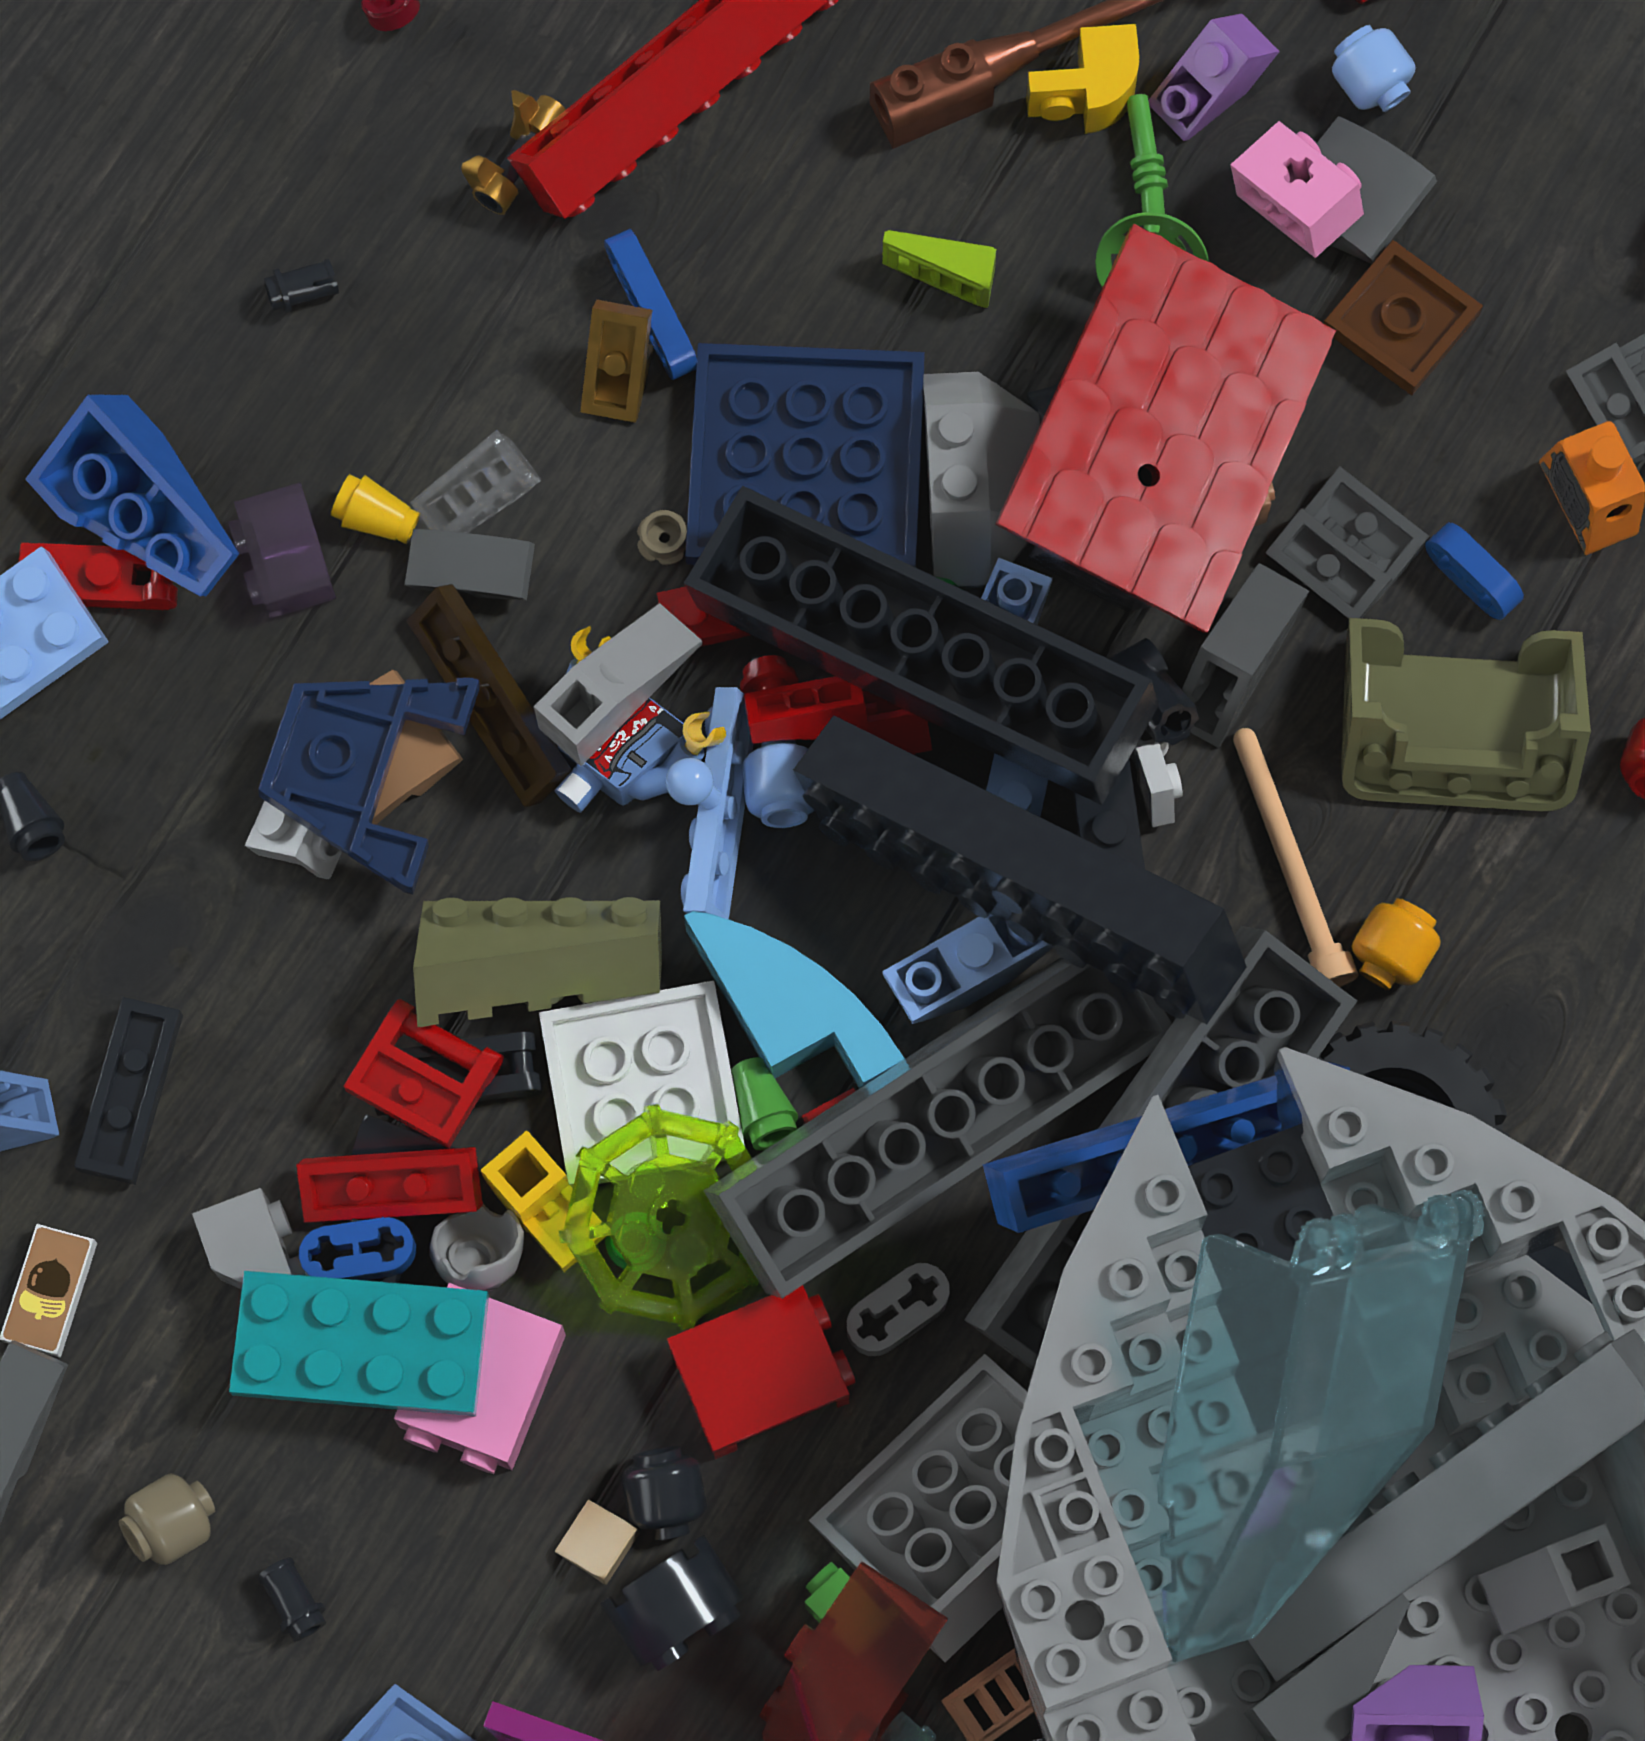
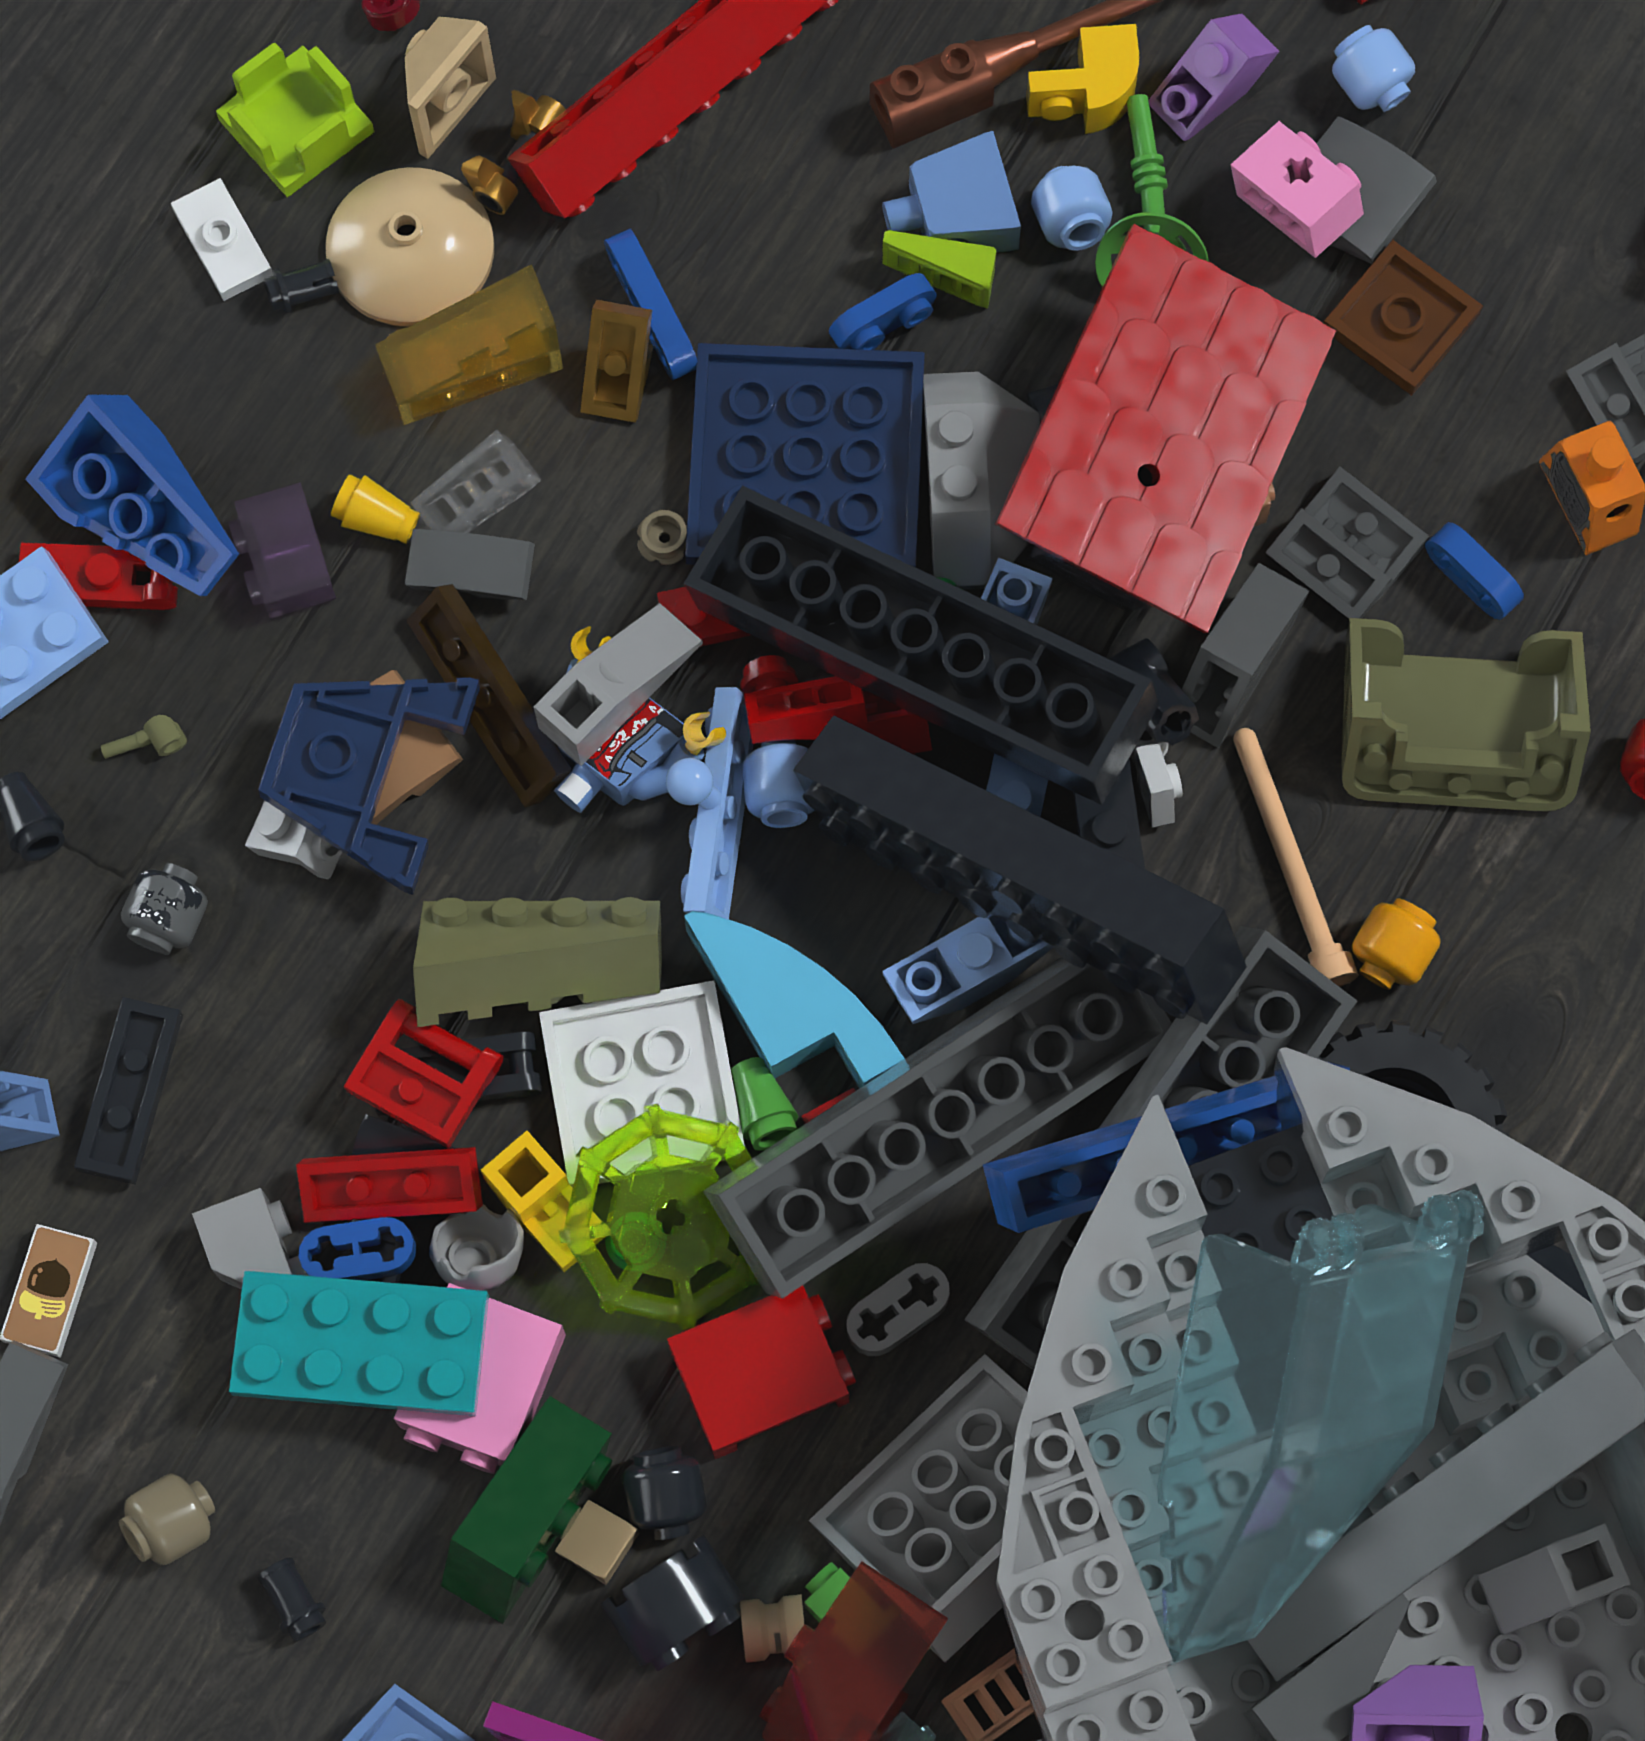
none -> olive hand [101,715,187,759]
none -> dark grey head [121,863,208,955]
none -> white plate [171,178,273,301]
none -> lime panel [216,43,374,198]
none -> tan dish [326,167,494,327]
none -> clear yellow wedge [375,264,563,425]
none -> tan slope [405,17,496,159]
none -> dark green wedge [441,1396,613,1624]
none -> tan wheel [740,1594,808,1663]
none -> blue plate [829,273,937,350]
none -> medium blue torso [882,131,1021,253]
none -> light blue head [1031,165,1113,251]

